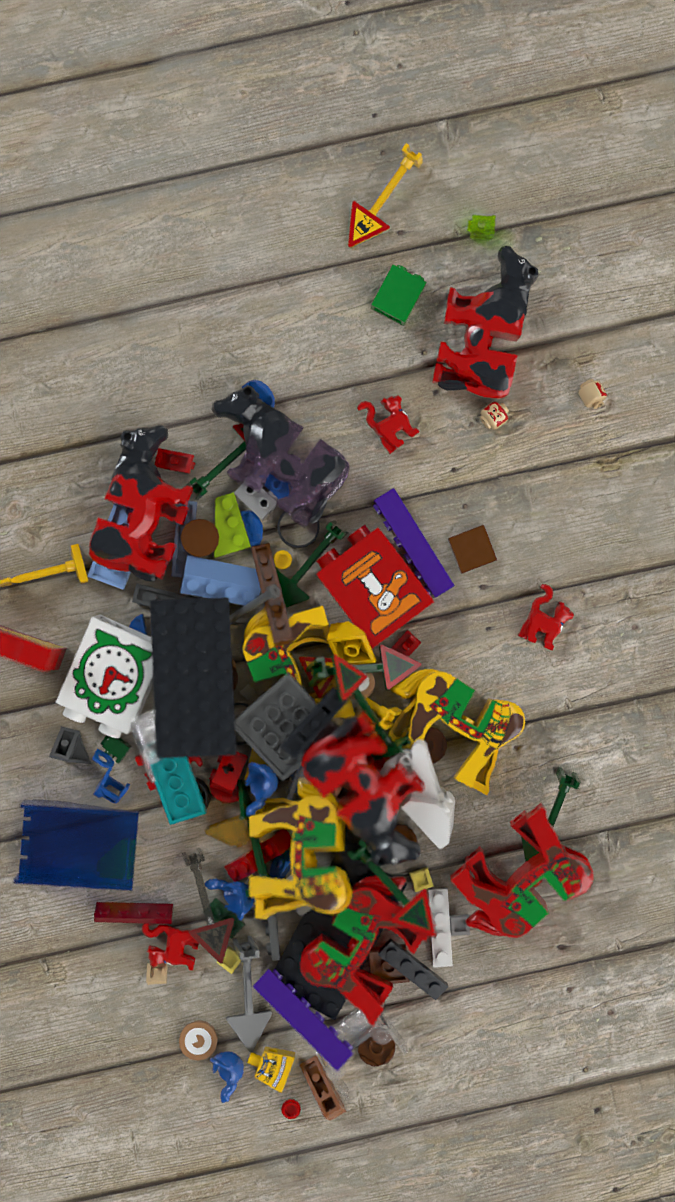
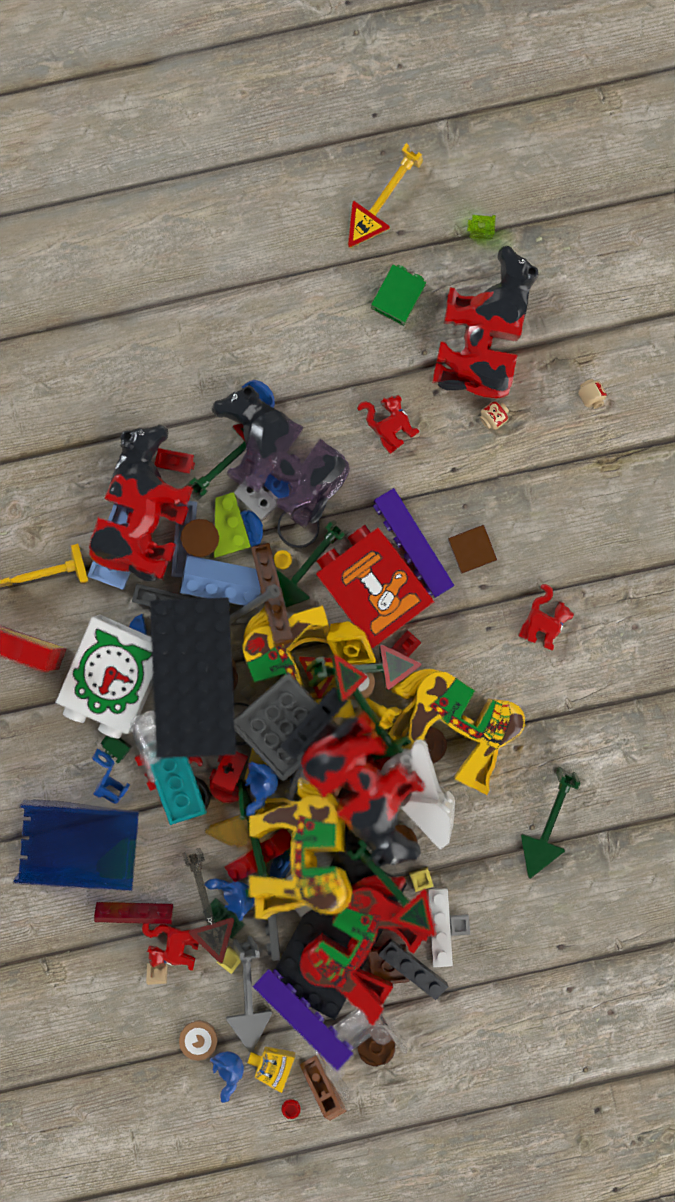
dark grey slope [49,726,91,764] -> none
red animal [451,803,593,938] -> none

